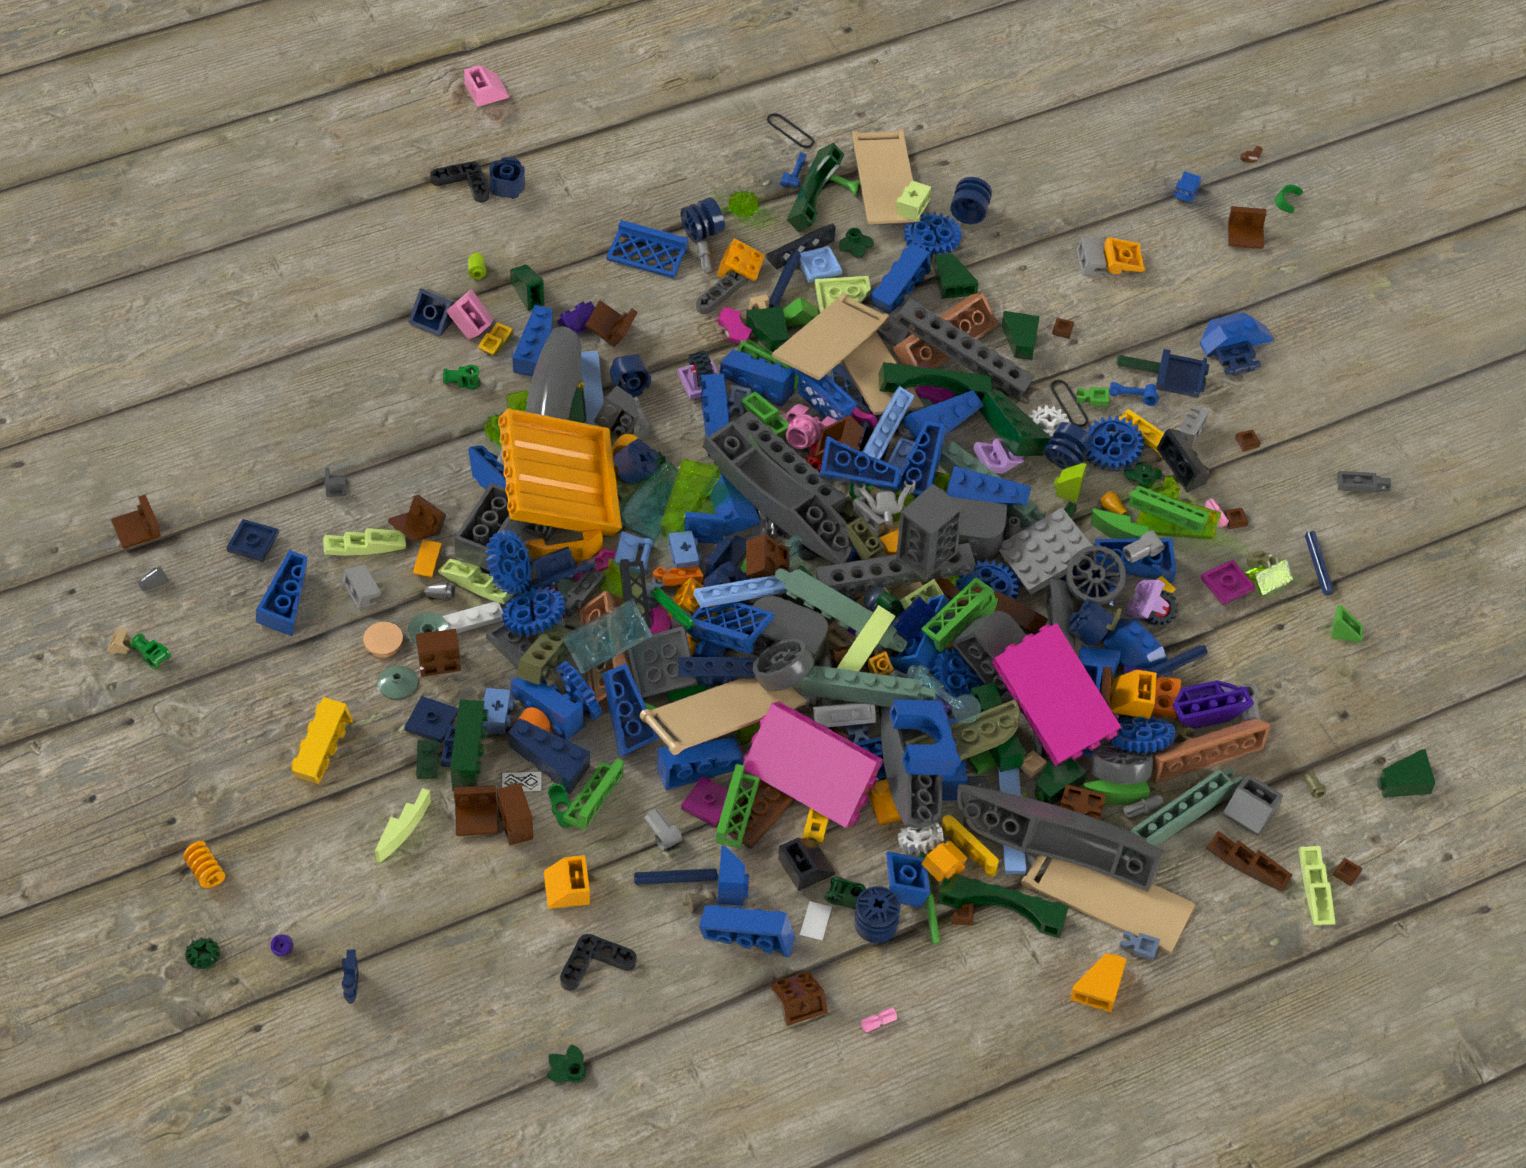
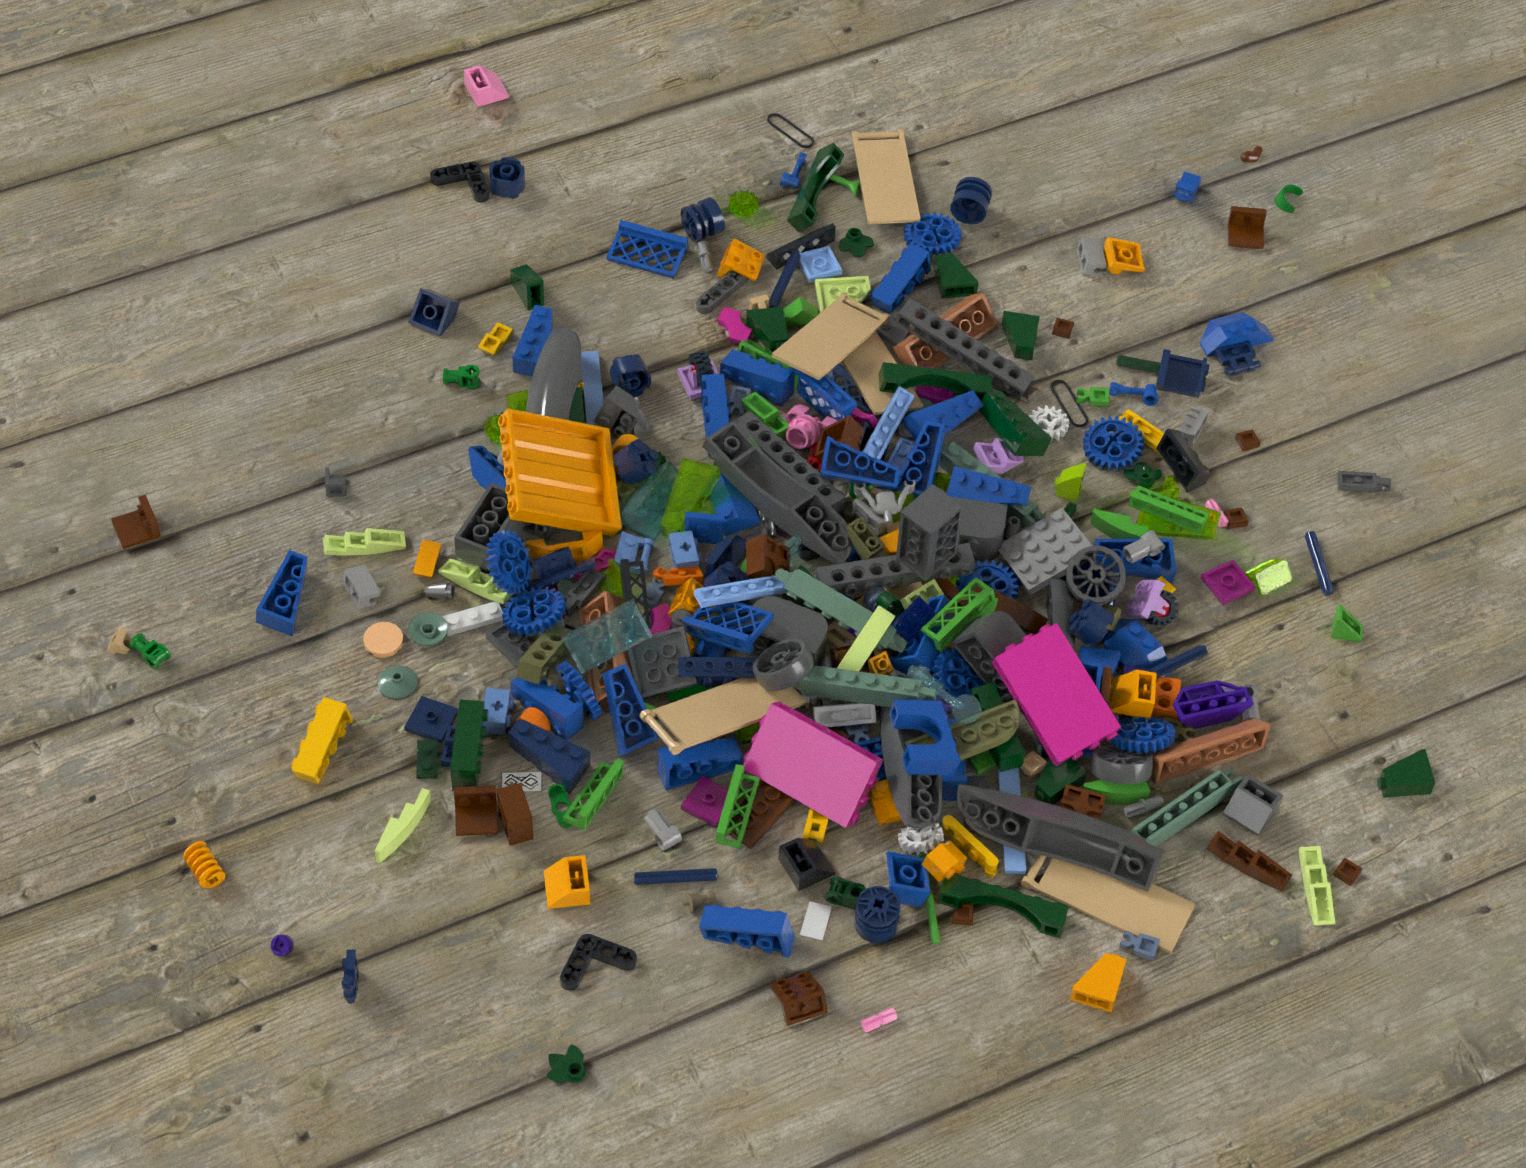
dark grey cone [137,566,168,591] -> none
dark green gear [185,937,220,969] -> none
dark blue plate [226,519,279,562] -> none
reddish brown bracket [388,495,446,542] -> none
reddish brown piece [416,628,461,677] -> none
bright pink slope [446,289,494,340] -> none
lime brick [468,253,486,279] -> none
dark purple bracket [557,301,595,334] -> none
reddish brown bracket [585,300,638,347] -> none
green axle [651,587,695,629] -> none
blue slope [718,846,749,906] -> none
yellowish green brick [896,181,931,221] -> none
dark blue wheel [1044,422,1093,469] -> none
light orange cone [1100,490,1128,515] -> none
olive plate [1246,550,1279,569] -> none
olive pin [1303,772,1326,799] -> none

